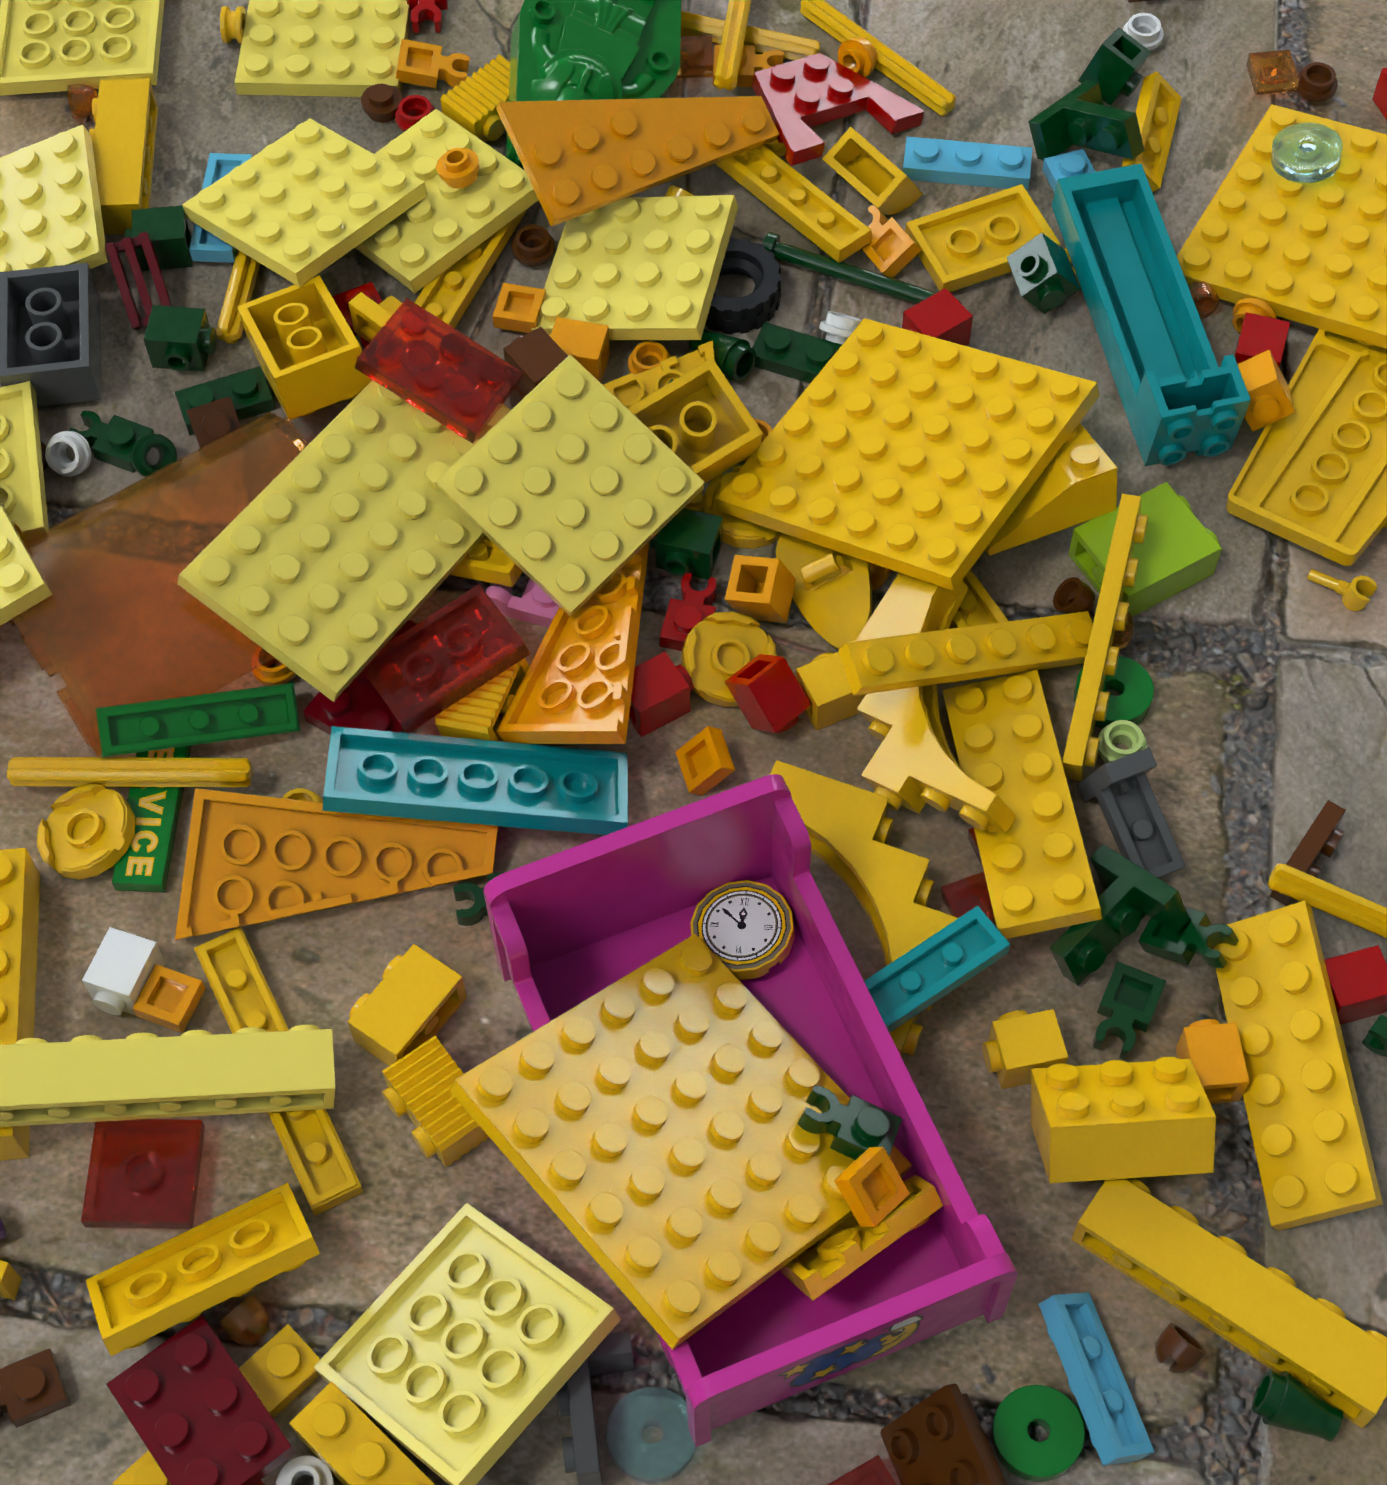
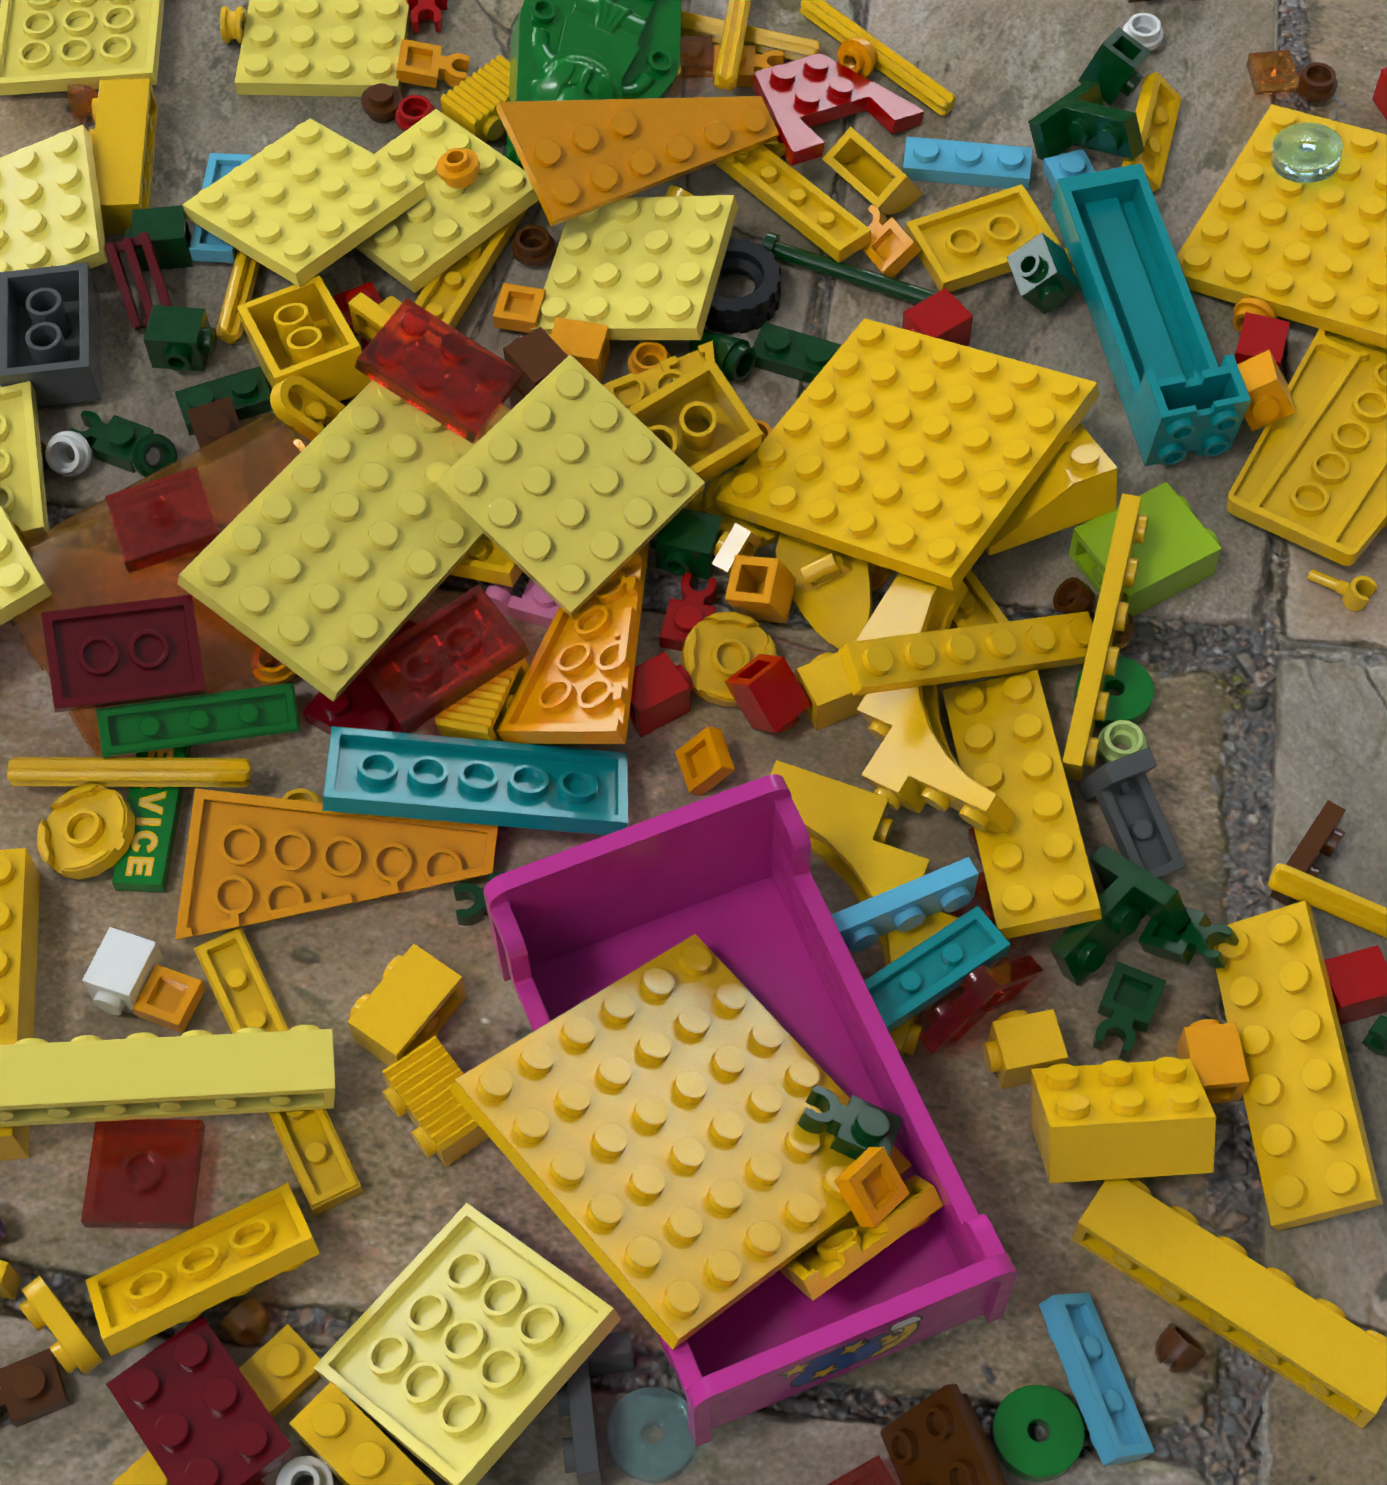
tile [690,880,795,980] -> none
white plate [819,311,862,344] -> none
clear orange hinge [1187,281,1220,319] -> none
dark green cone [1252,1370,1343,1442] -> none
none -> yellow plate [18,1276,104,1376]
none -> dark red plate [41,595,206,713]
none -> clear red plate [105,467,219,573]
none -> yellow plate [270,376,346,441]
none -> plate [712,523,762,576]
none -> medium azure plate [832,857,979,952]
none -> clear red plate [918,955,1043,1054]

